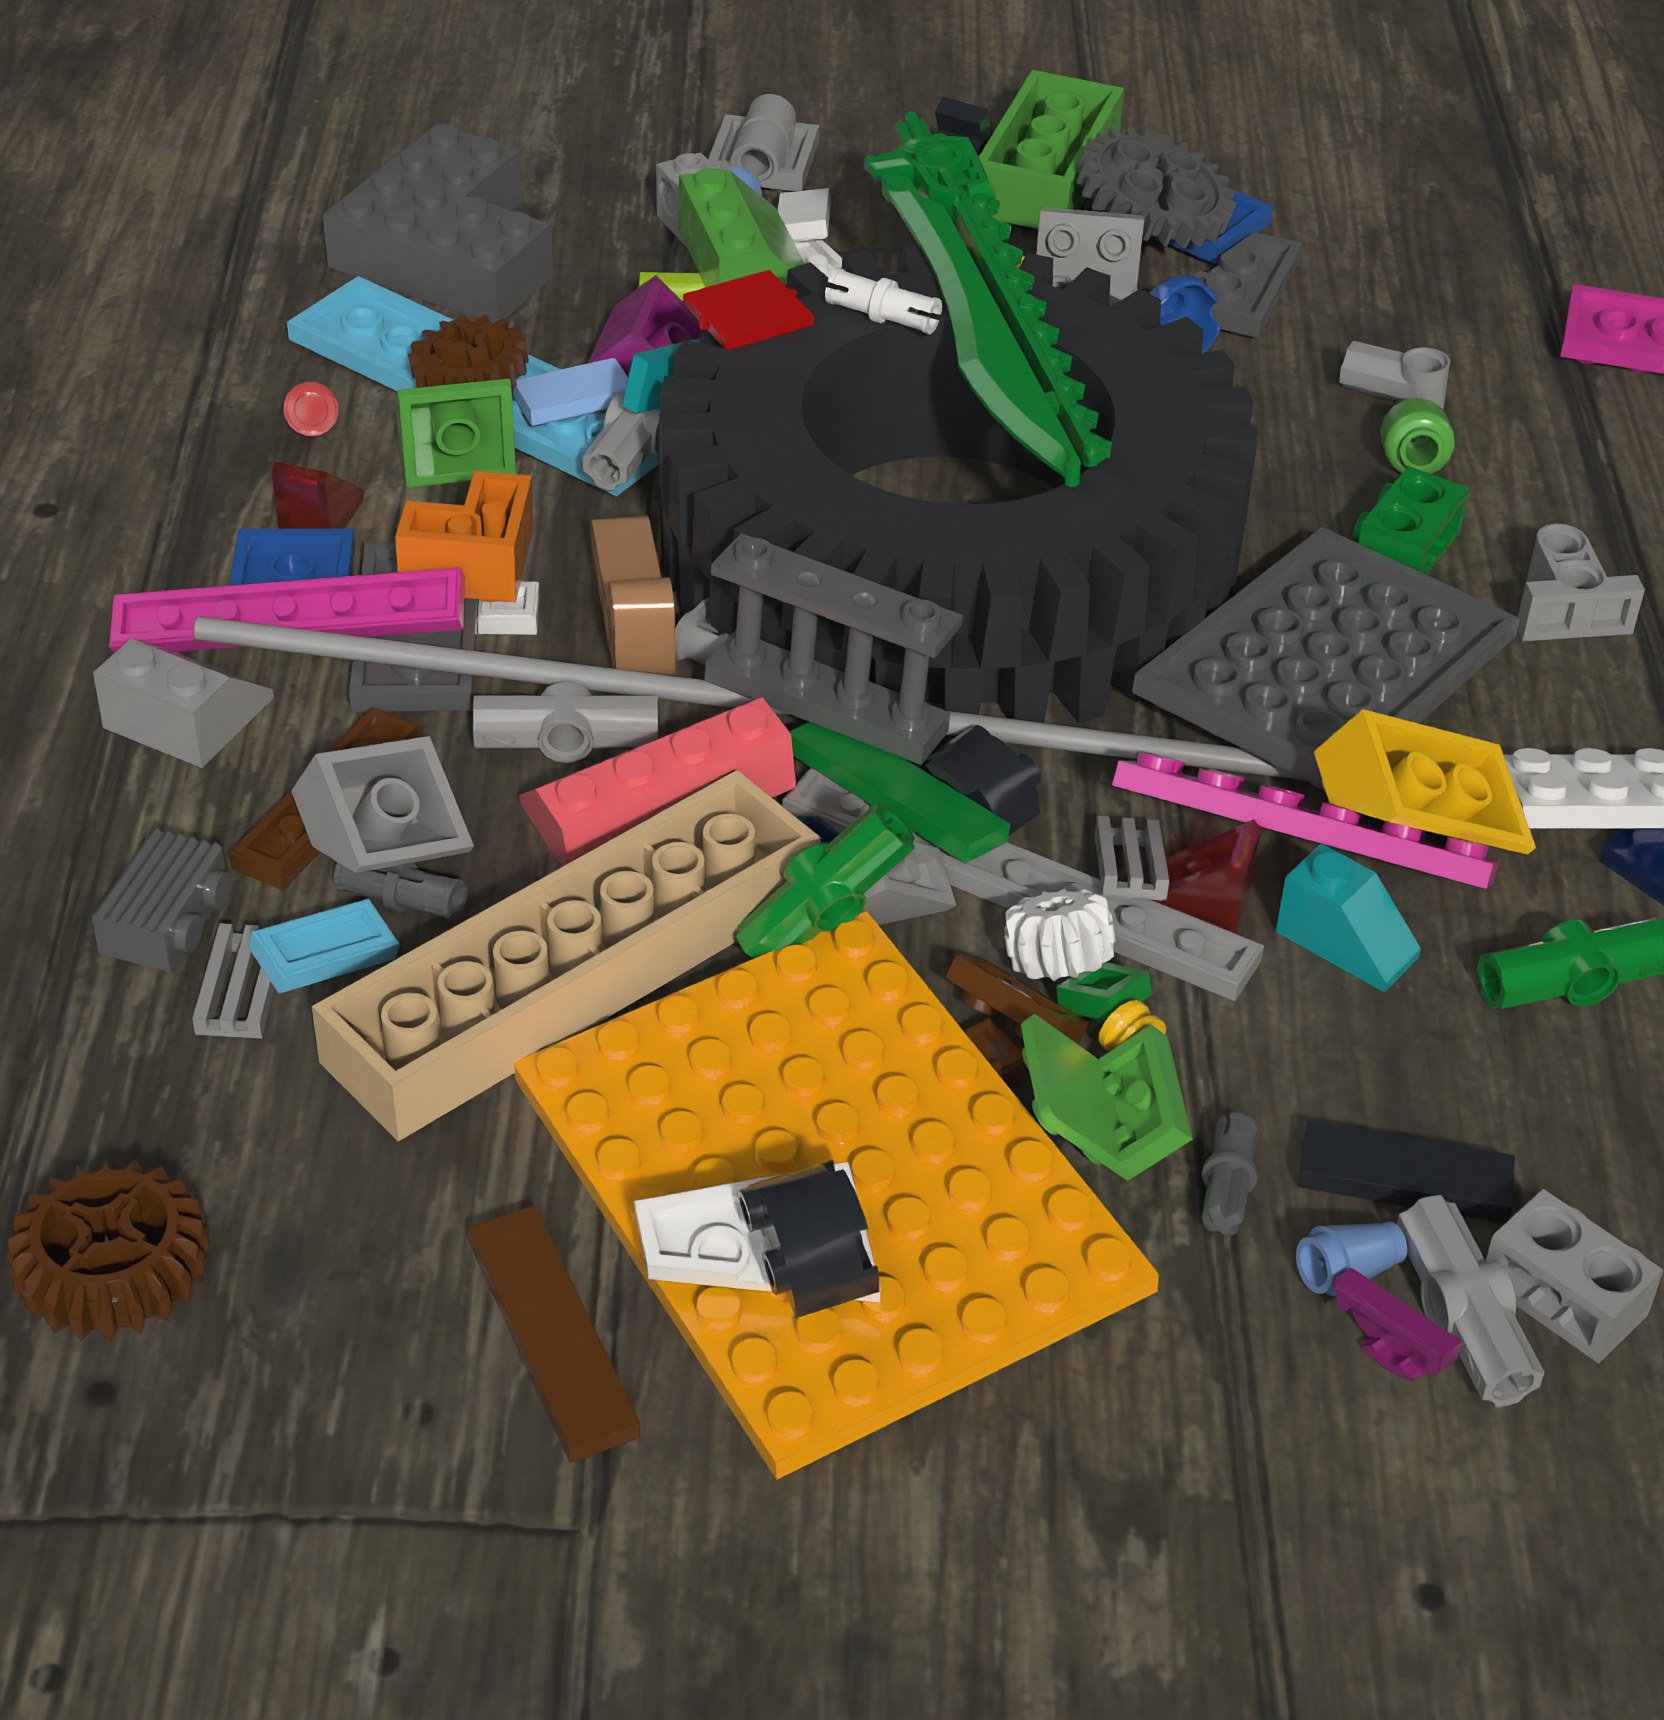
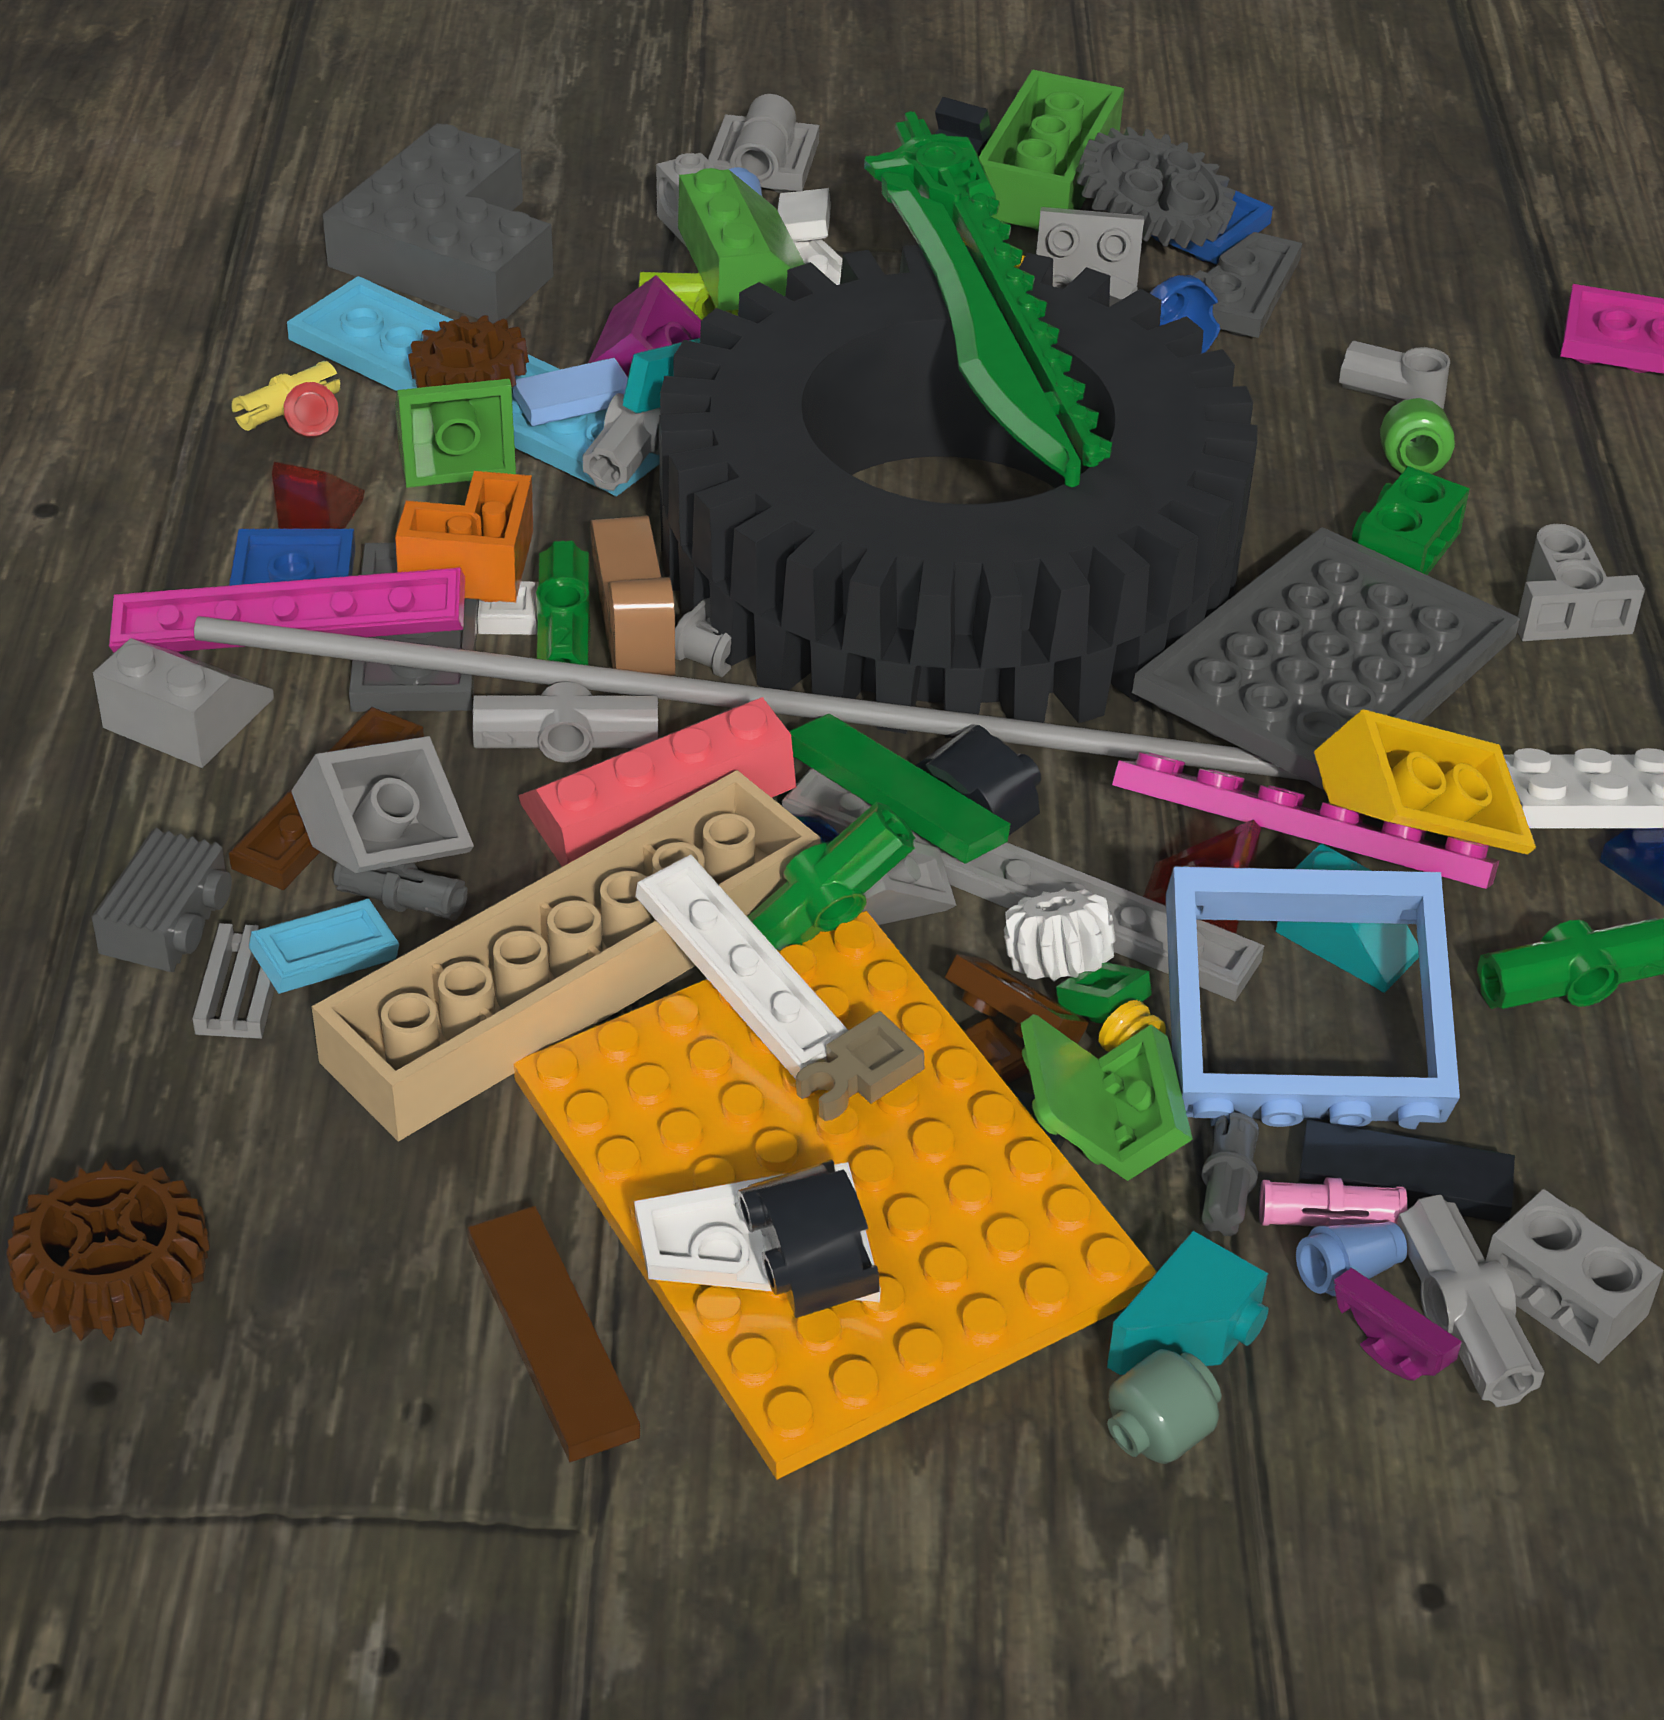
red piece [683,269,814,351] -> none
dark grey fence [705,533,963,765] -> none
white pin [825,268,942,334] -> none
light grey tile [1094,816,1169,901] -> none
none -> light yellow pin [232,361,340,431]
none -> green piece [536,541,591,686]
none -> white tile [635,855,849,1079]
none -> dark tan plate [796,1011,924,1121]
none -> teal slope [1107,1231,1269,1375]
none -> sand green head [1107,1349,1222,1464]
none -> light blue window [1166,867,1460,1129]
none -> bright pink pin [1259,1178,1407,1226]

